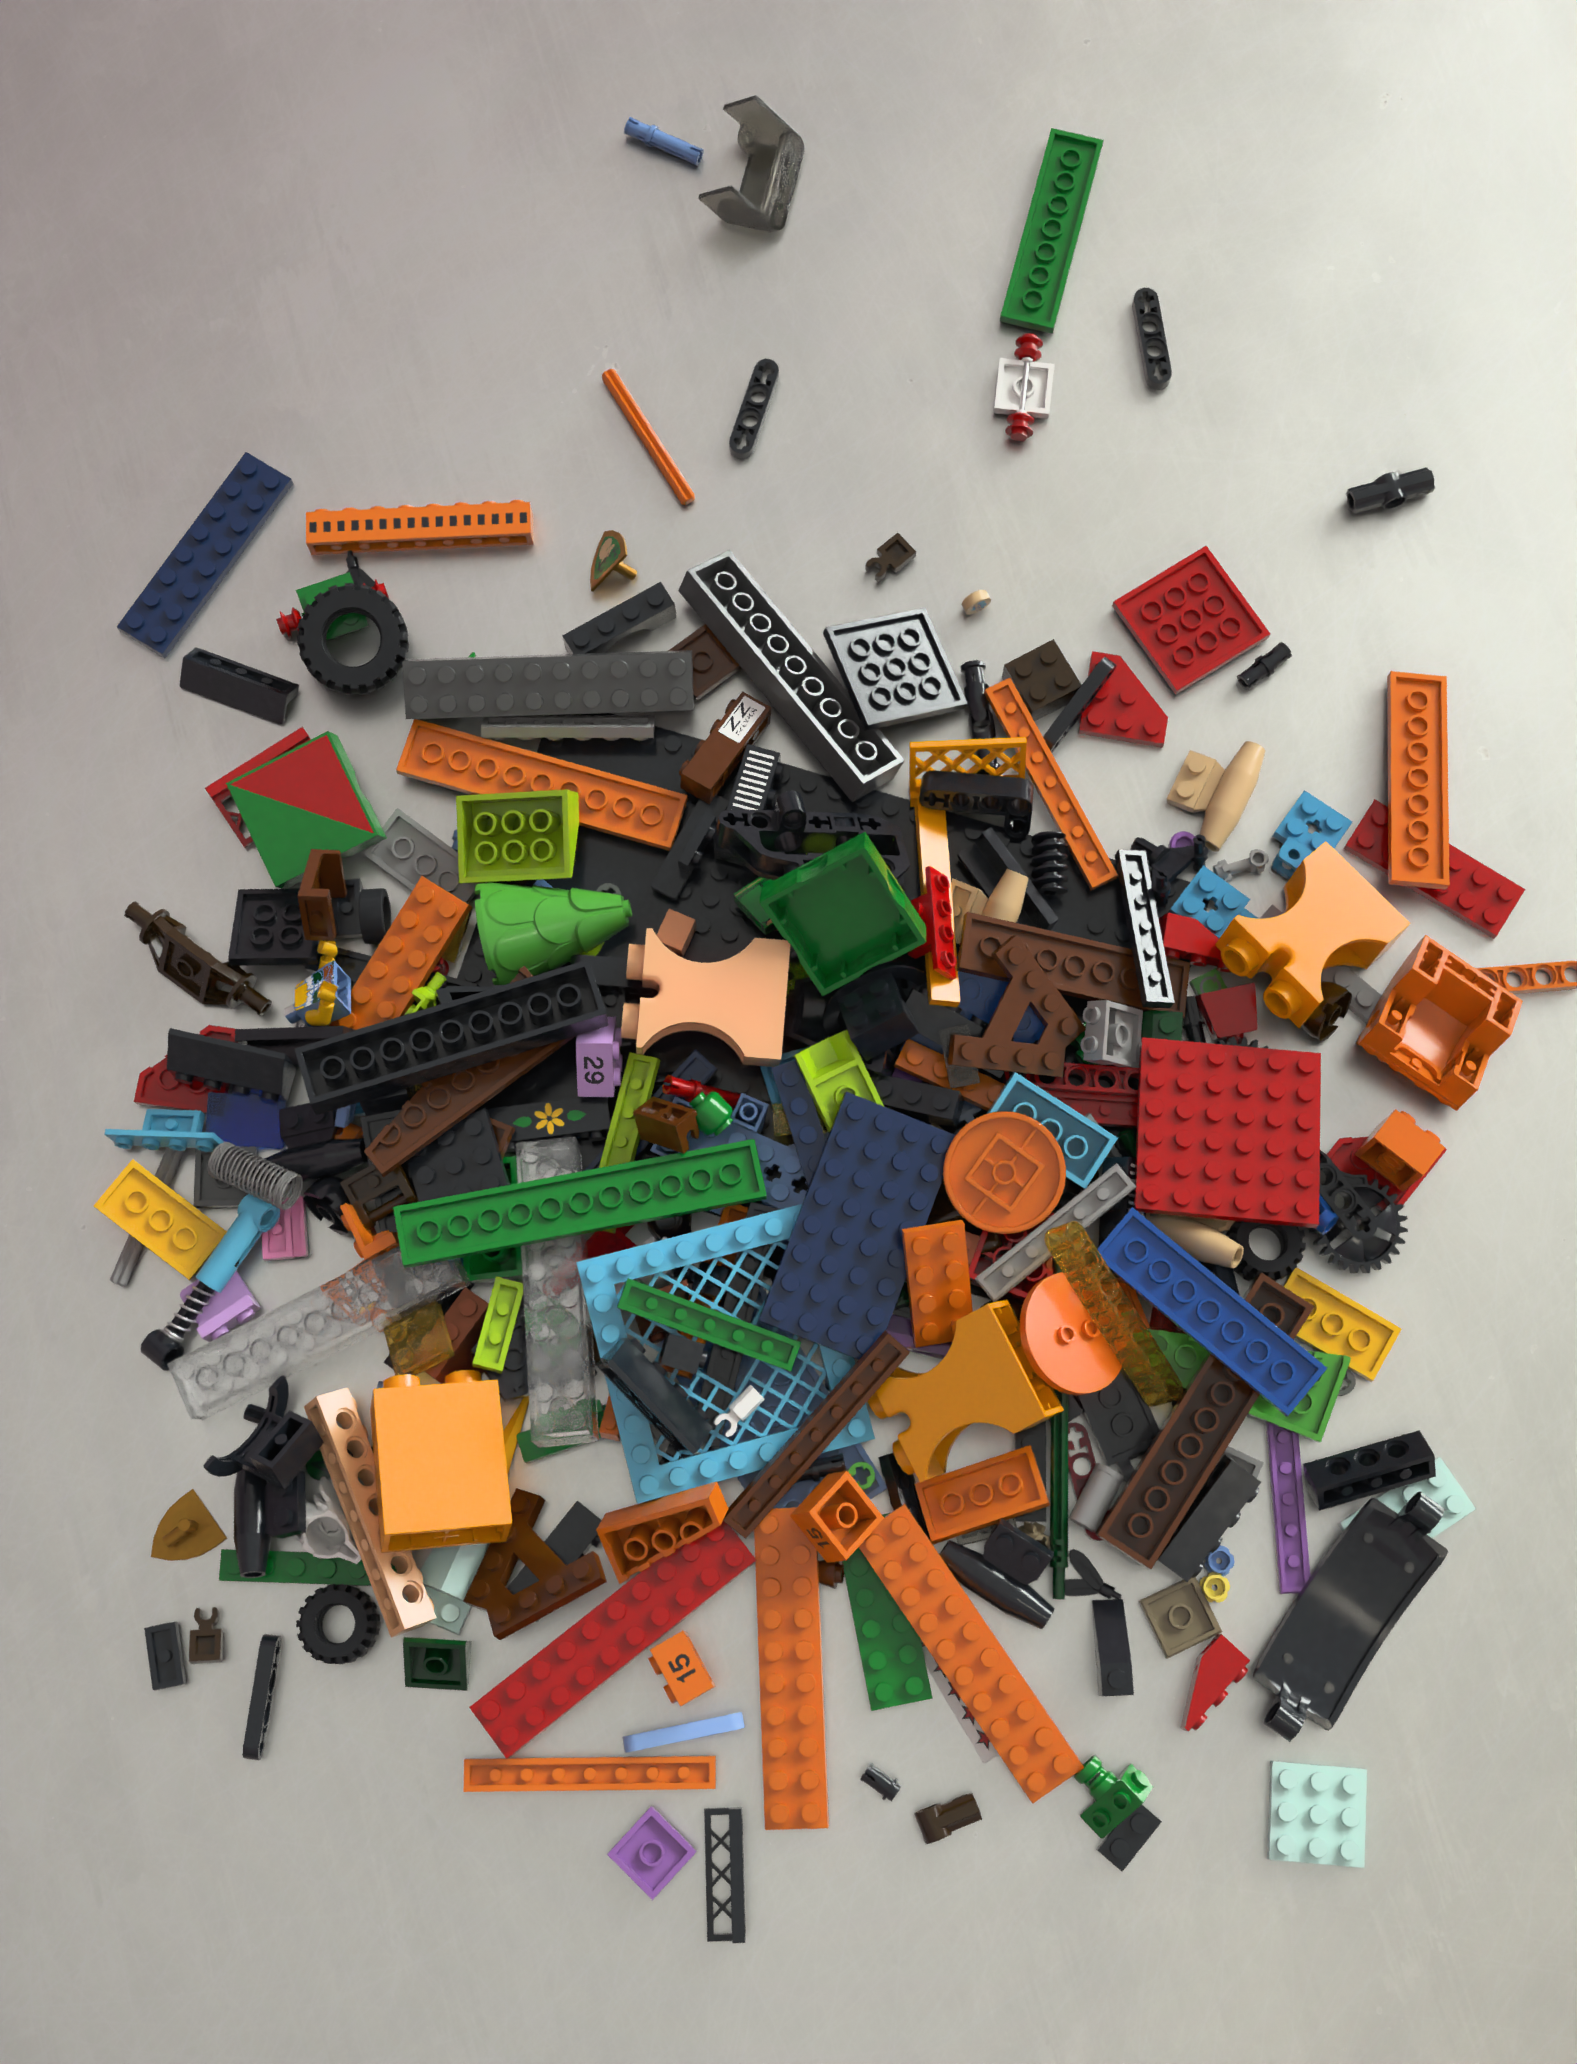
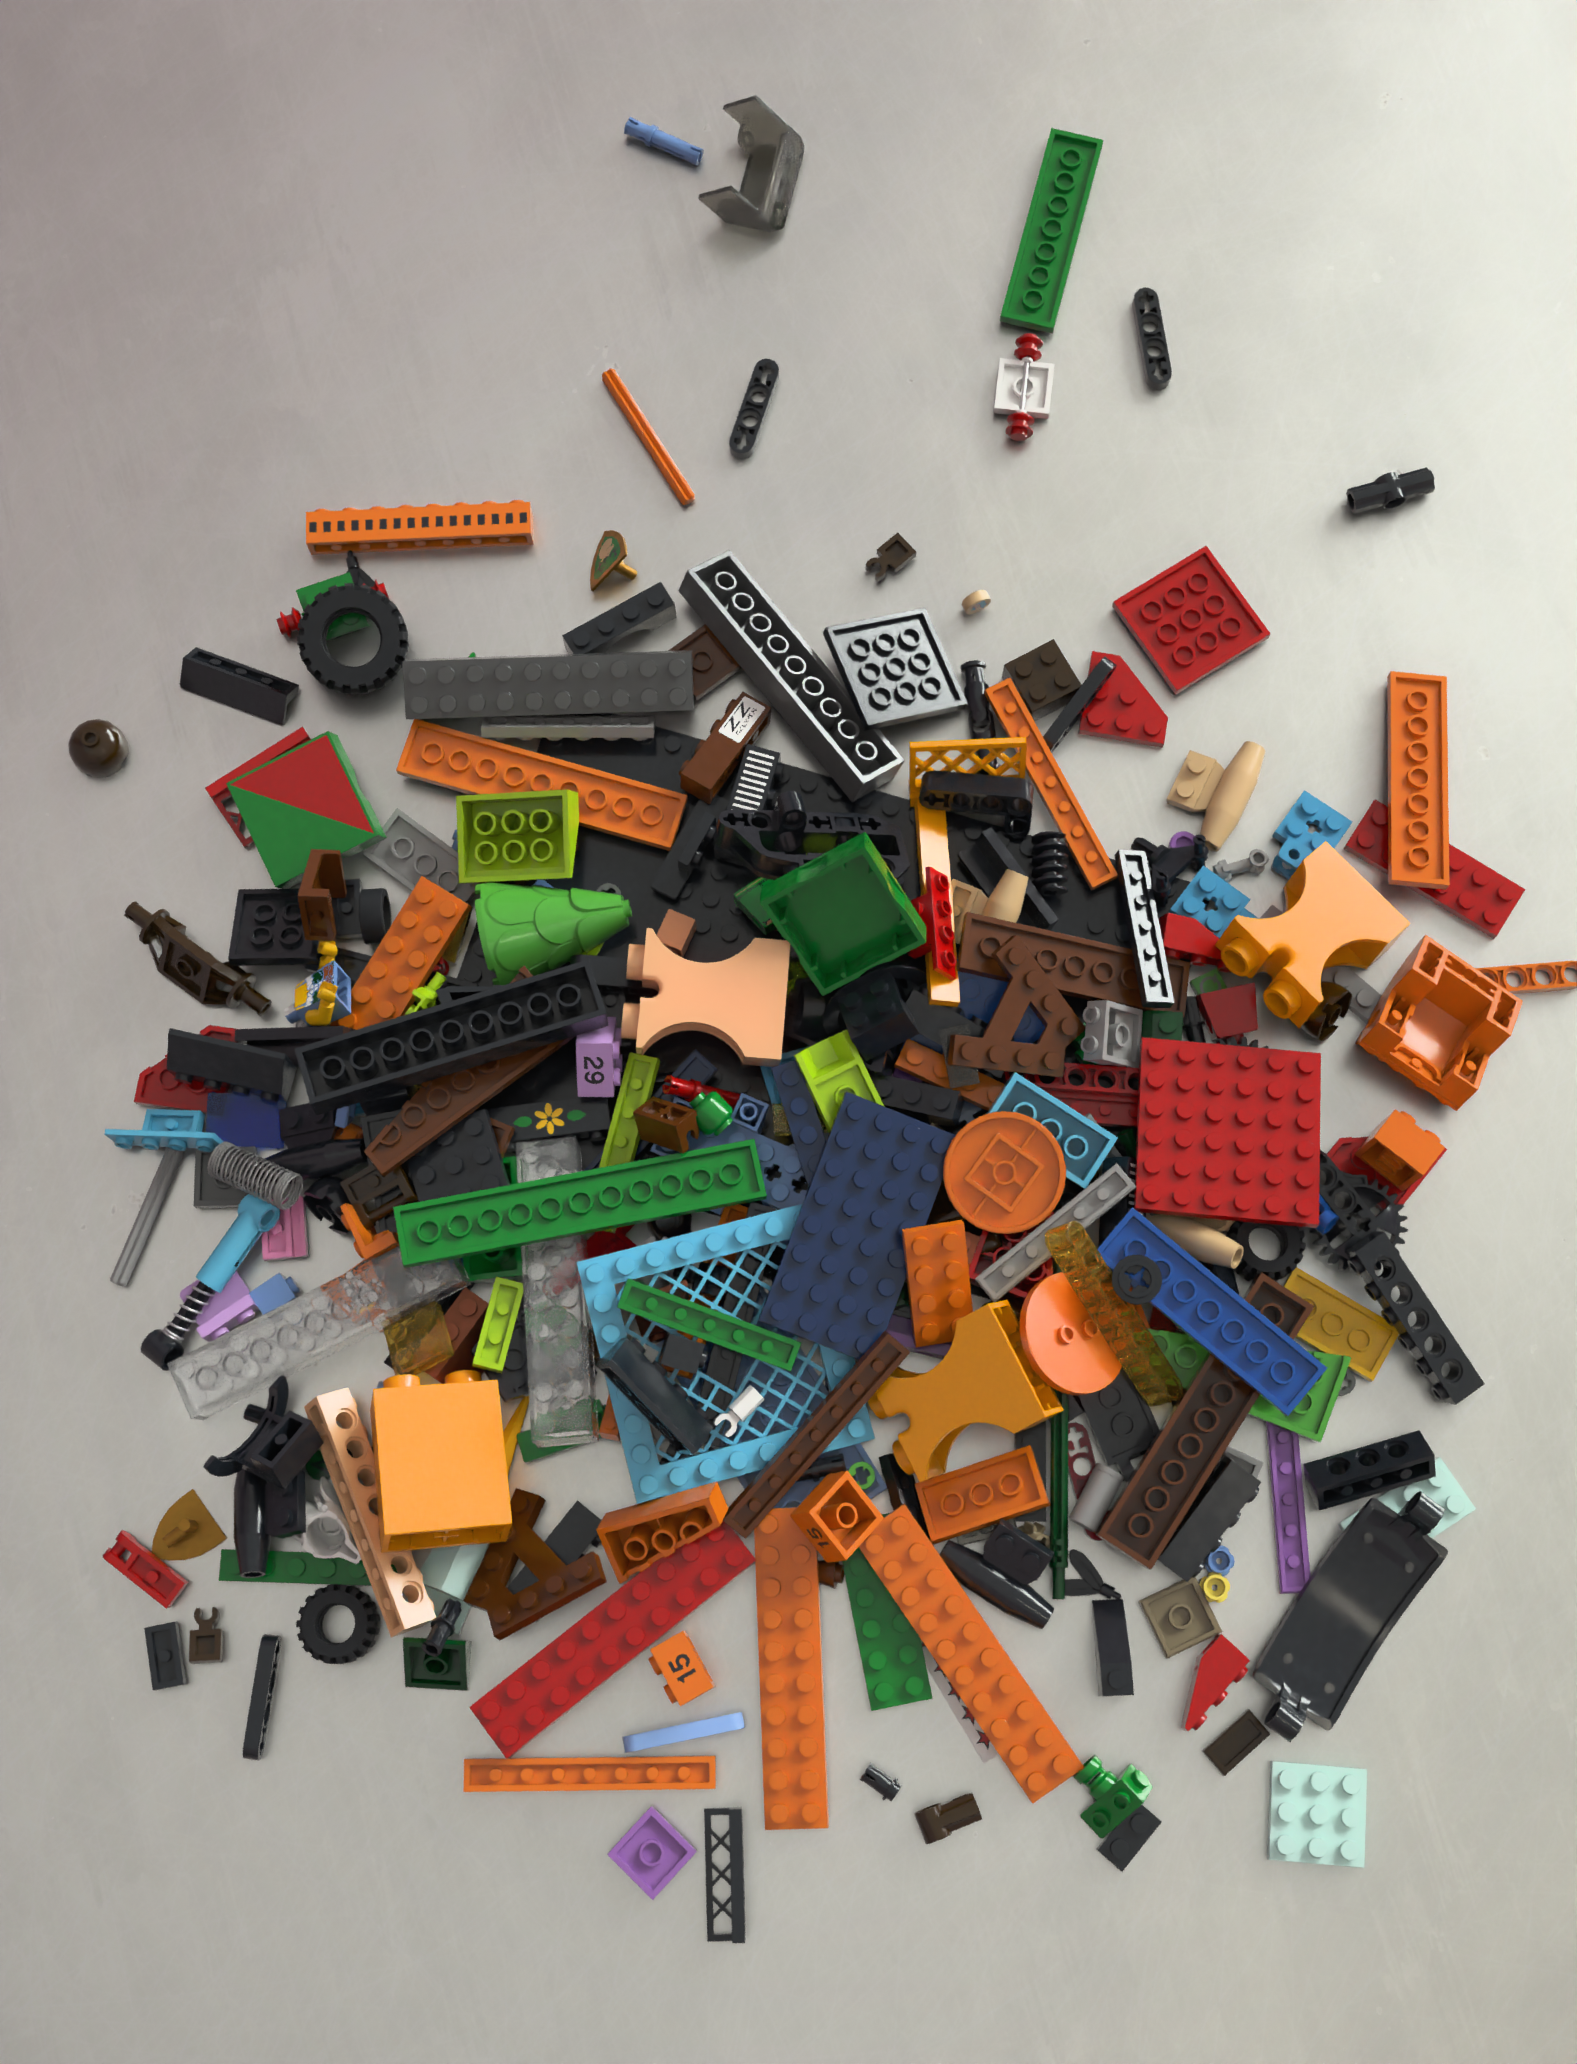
yellow plate [94,1159,227,1281] -> none
dark blue plate [116,452,293,658] -> none
black pin [1237,642,1292,690] -> none
none -> dark brown cylinder [68,719,129,778]
none -> red plate [103,1530,189,1609]
none -> medium blue brick [249,1273,301,1321]
none -> black axle [422,1599,462,1657]
none -> black gear [1111,1255,1162,1305]
none -> dark brown tile [1202,1709,1270,1776]
none -> black brick [1345,1231,1485,1405]

